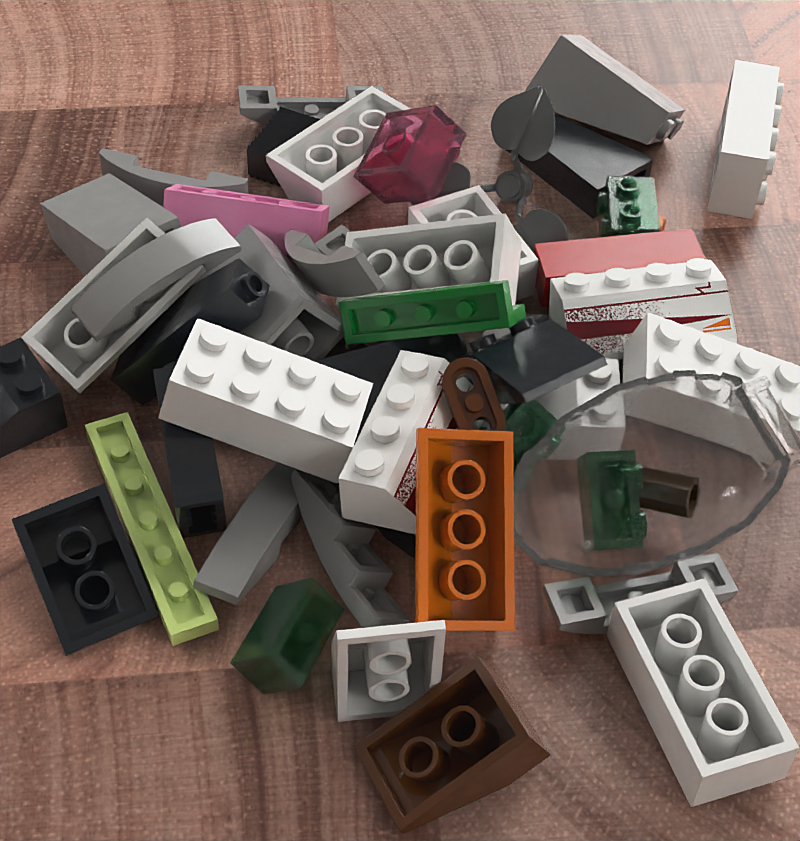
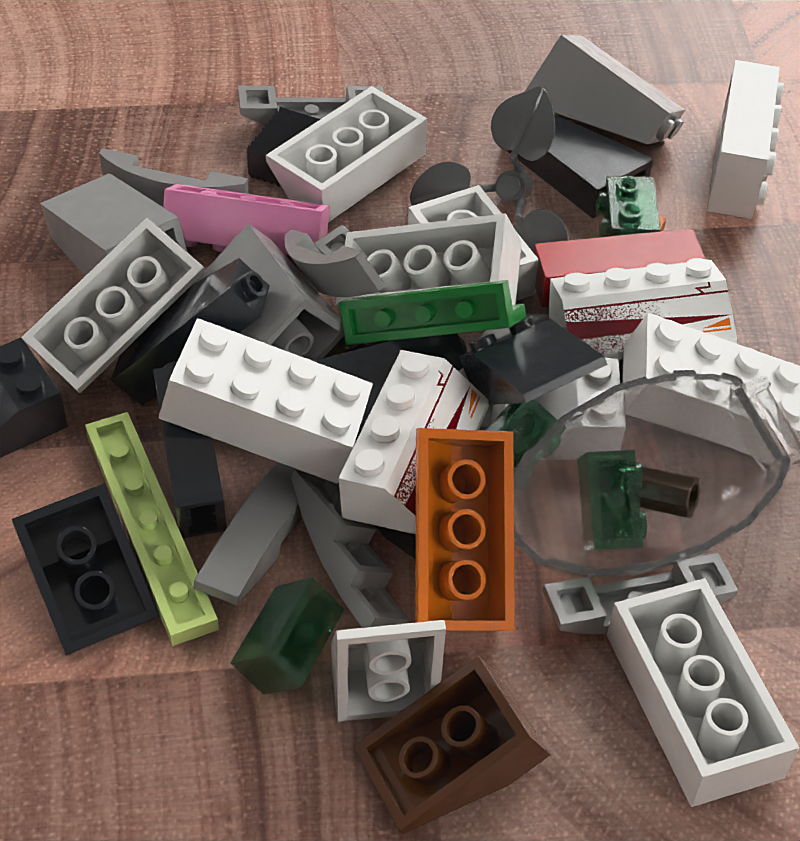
light grey slope [71,218,241,342] -> none
clear pink brick [353,105,467,204] -> none
reddish brown plate [442,357,506,431] -> none

